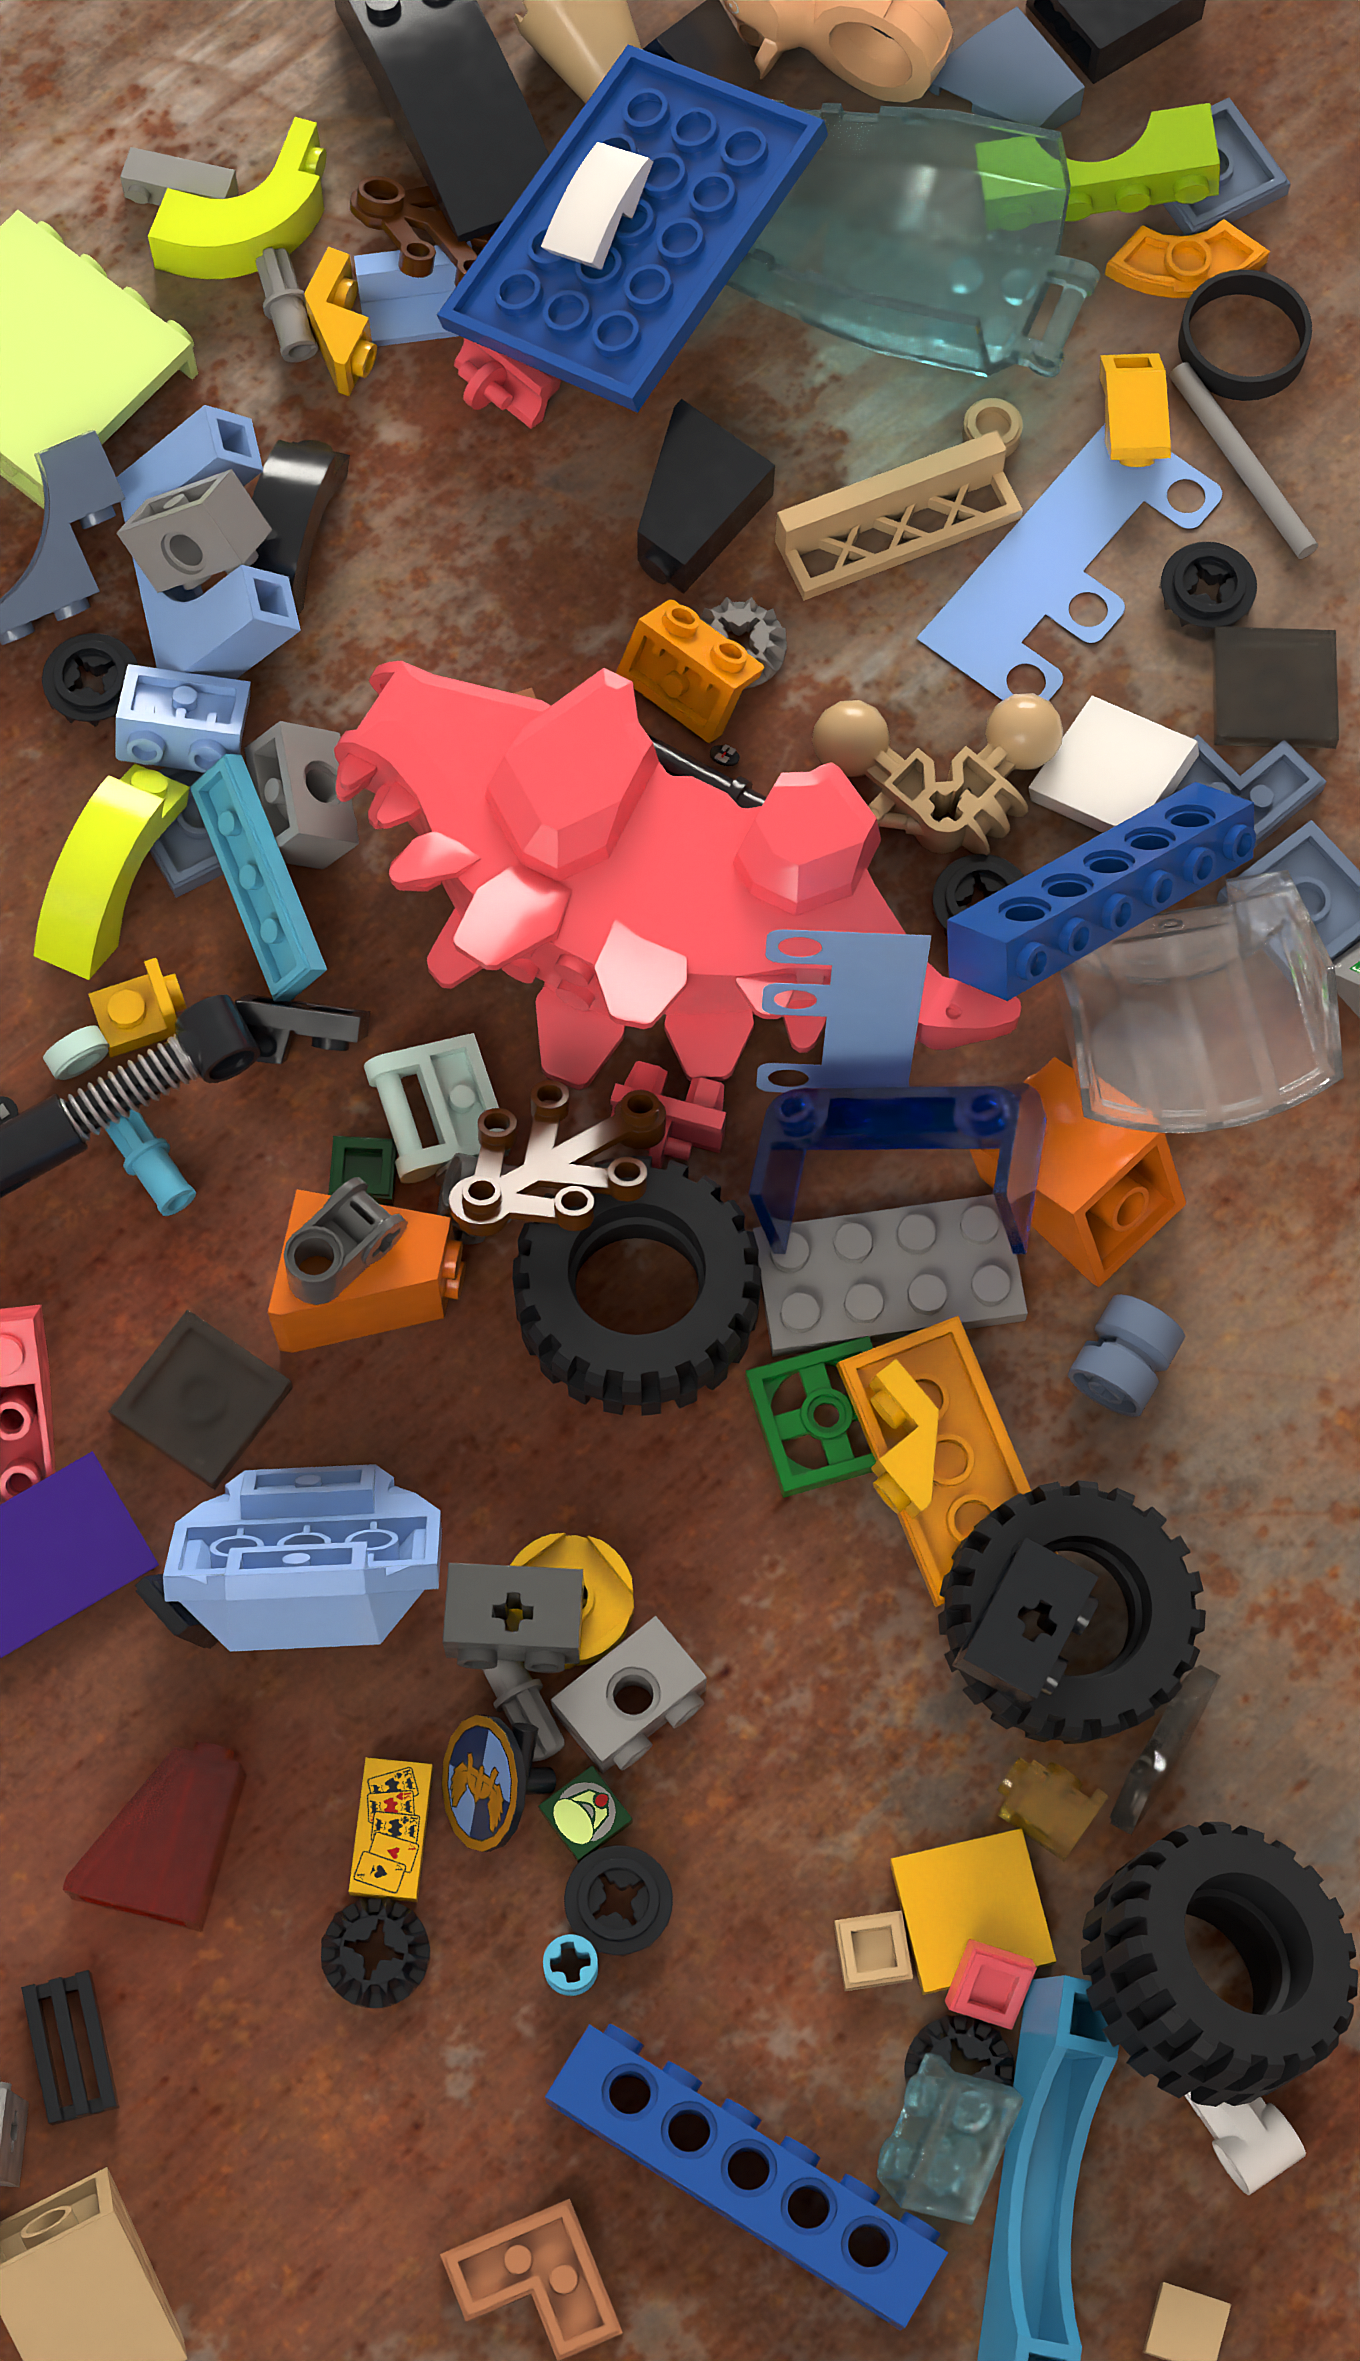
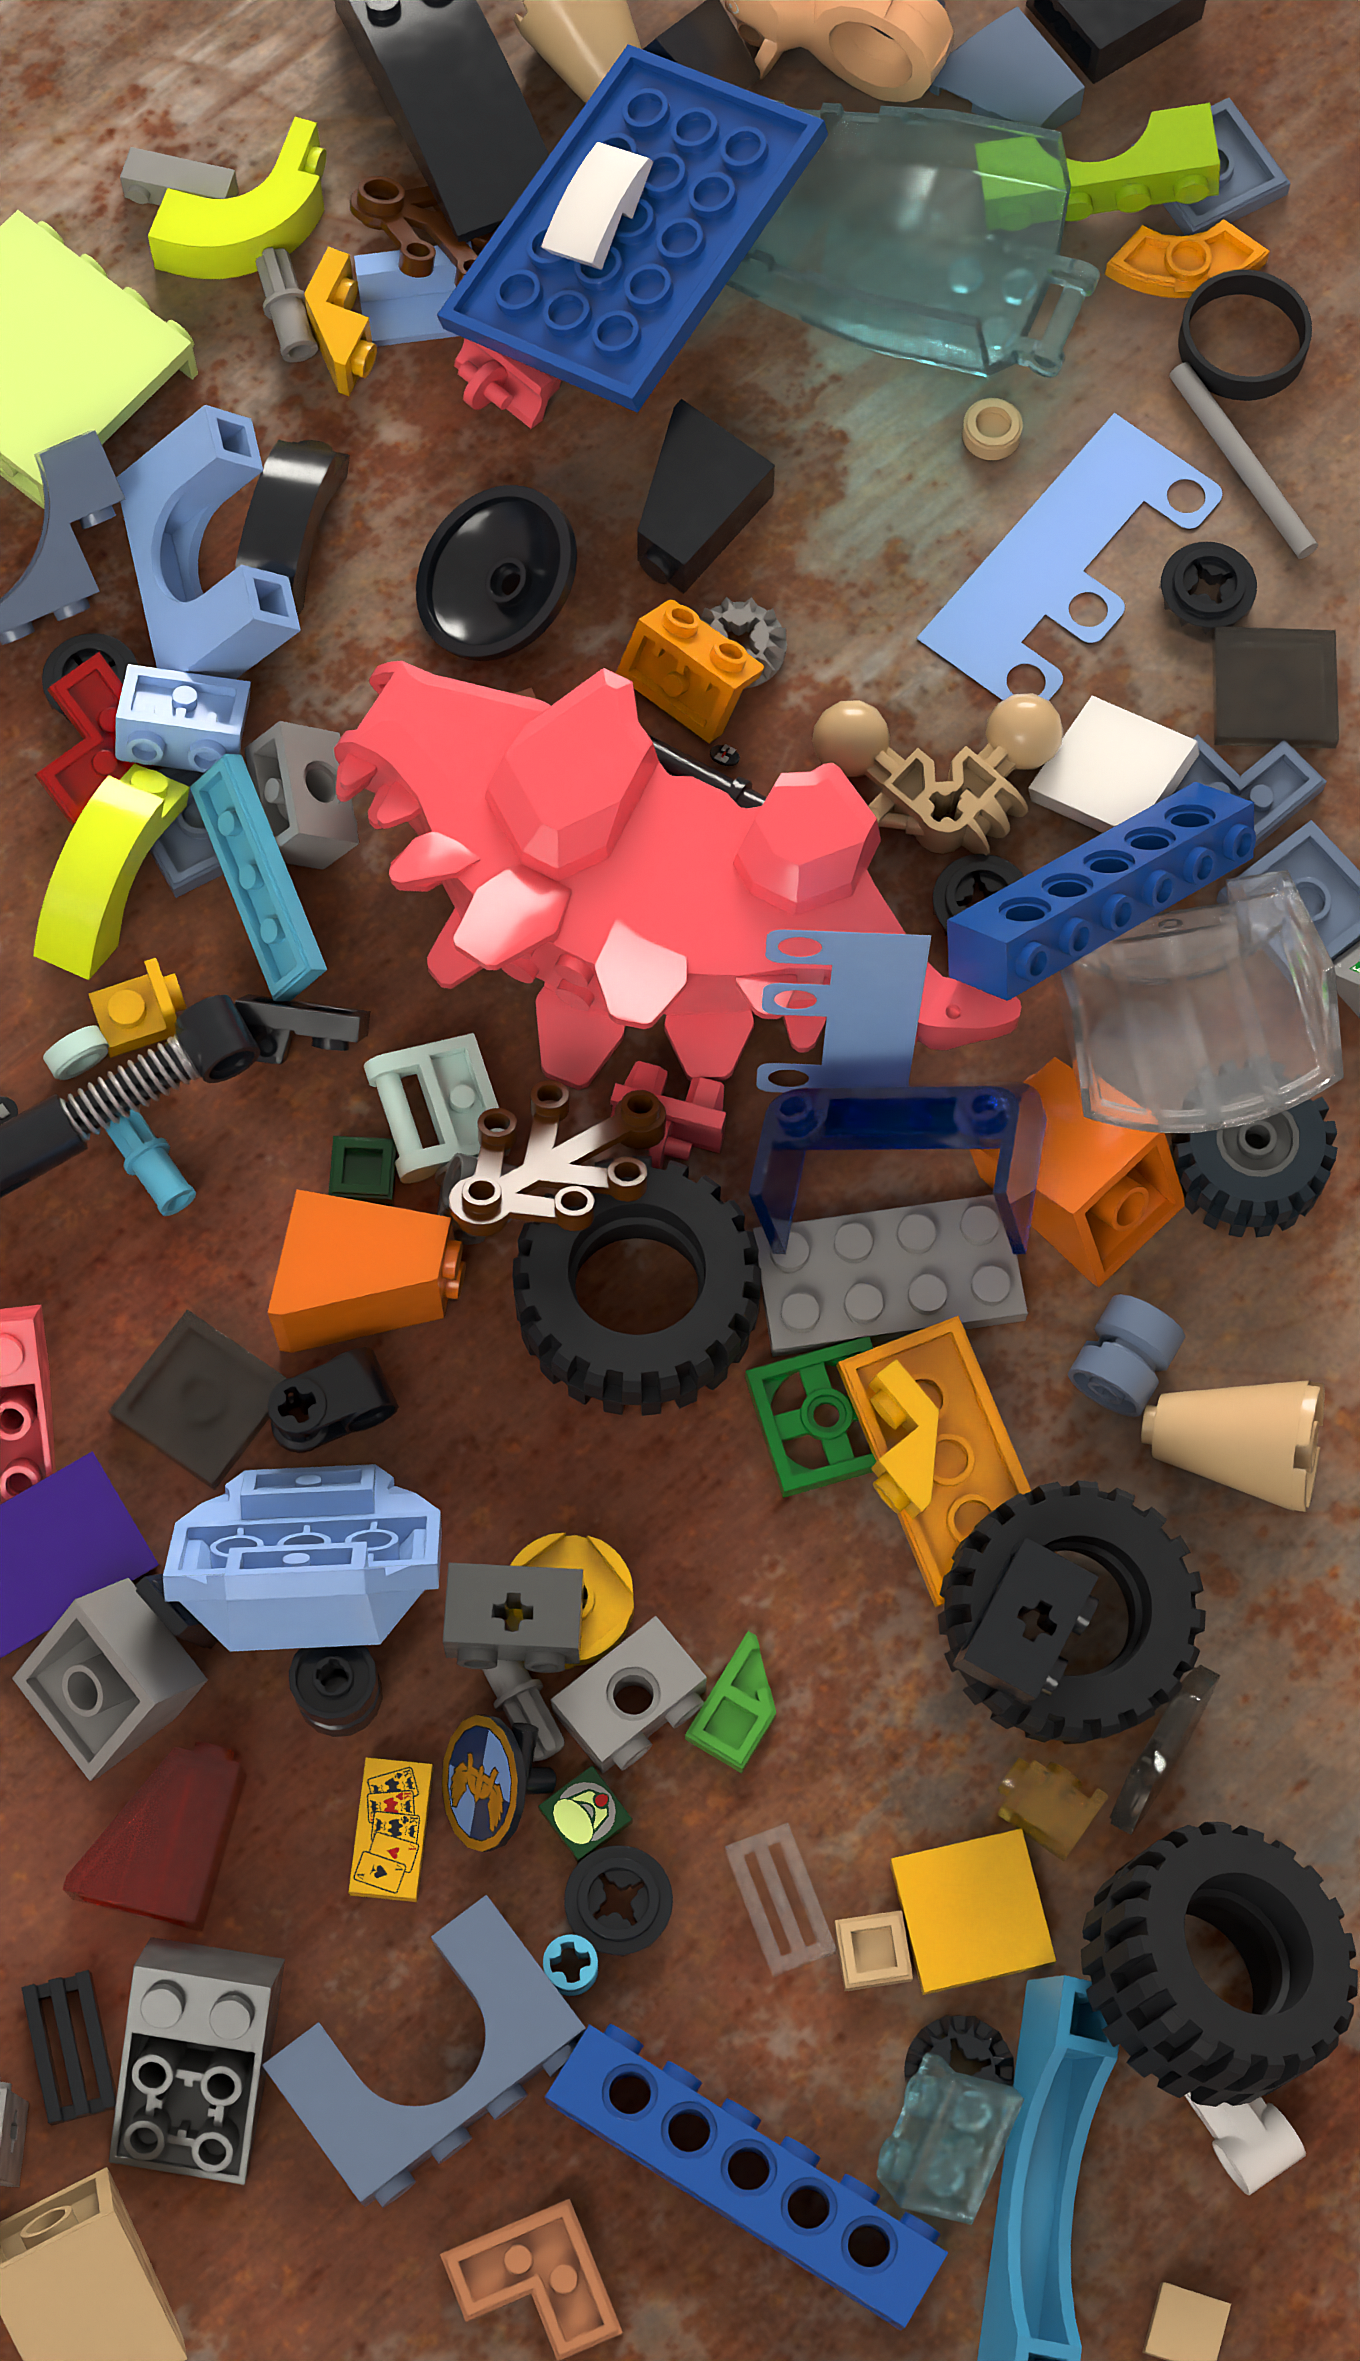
light grey brick [117,469,272,593] -> none
dark grey piece [283,1177,408,1305] -> none
black gear [321,1897,430,2008] -> none
tan fence [775,430,1023,601] -> none
coral tile [945,1939,1037,2030] -> none
yellow slope [1099,353,1171,467] -> none
none -> light grey slope [12,1578,208,1781]
none -> red tile [35,652,155,825]
none -> dark grey slope [109,1937,285,2185]
none -> sand blue arch [262,1895,586,2208]
none -> black piece [267,1347,399,1453]
none -> black wheel [289,1645,383,1737]
none -> black dish [416,485,577,661]
none -> bright green tile [685,1631,776,1774]
none -> clear tile [725,1823,837,1977]
none -> tan cone [1141,1380,1325,1512]
none -> black wheel [1170,1063,1338,1238]

